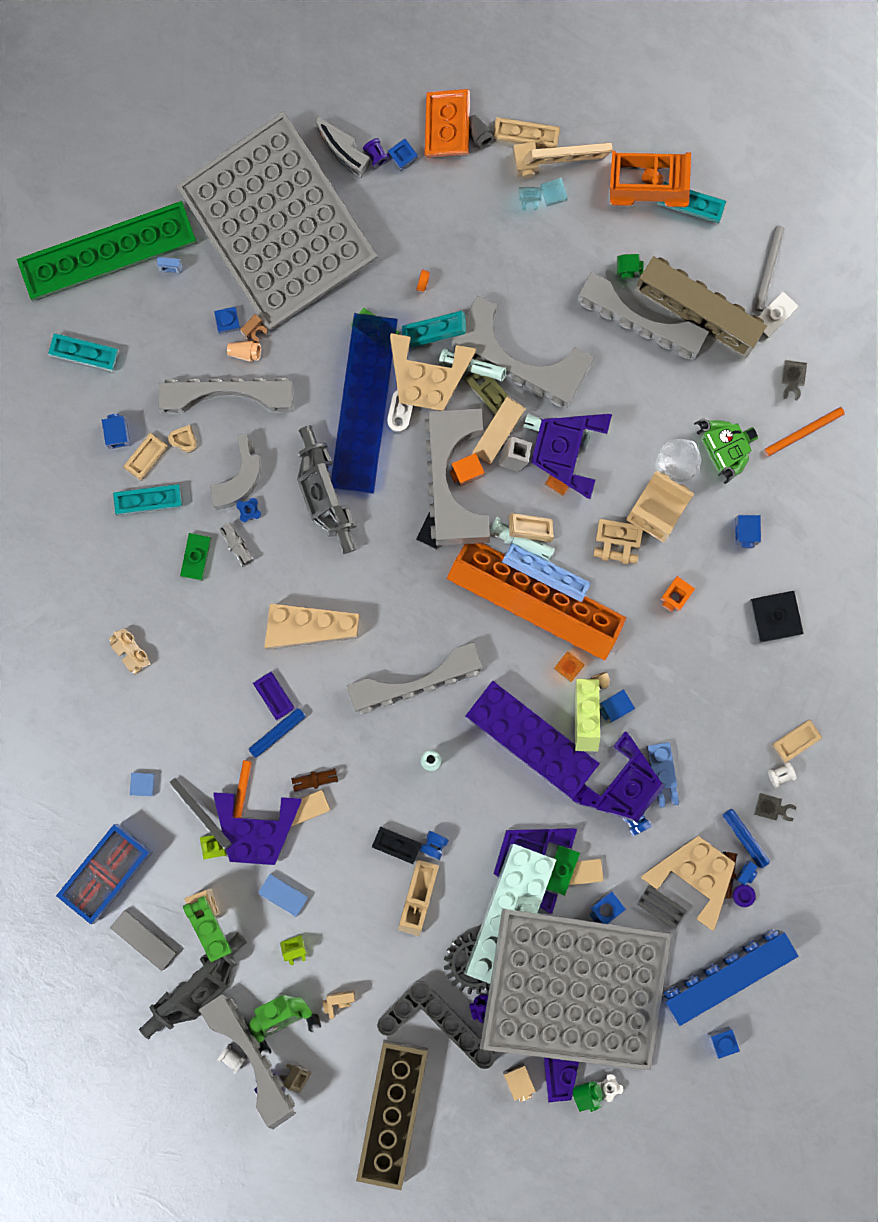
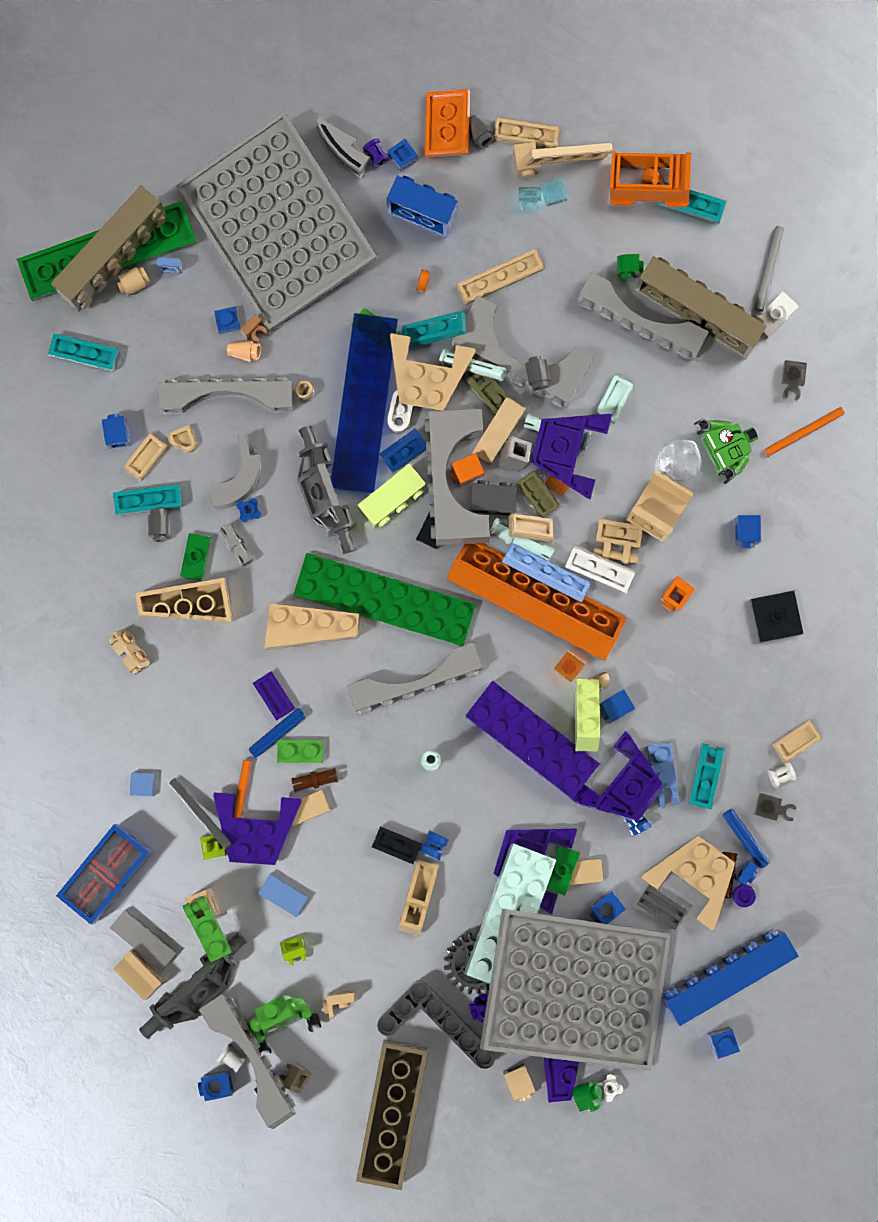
none -> dark tan brick [51,185,167,312]
none -> tan panel [114,949,164,1000]
none -> tan brick [116,267,151,296]
none -> tan wedge [135,577,234,622]
none -> dark grey brick [148,508,171,542]
none -> blue brick [198,1070,234,1101]
none -> bright green plate [277,740,323,763]
none -> green plate [293,553,476,646]
none -> tan hinge [295,381,314,400]
none -> yellowish green brick [358,464,426,528]
none -> blue plate [379,428,426,473]
none -> blue brick [386,175,458,237]
none -> tan tile [456,248,545,305]
none -> dark grey brick [470,480,517,516]
none -> olive plate [517,469,560,518]
none -> dark grey brick [525,356,551,391]
none -> white plate [565,545,636,593]
none -> light aqua tile [595,375,634,424]
none -> teal plate [688,743,724,809]

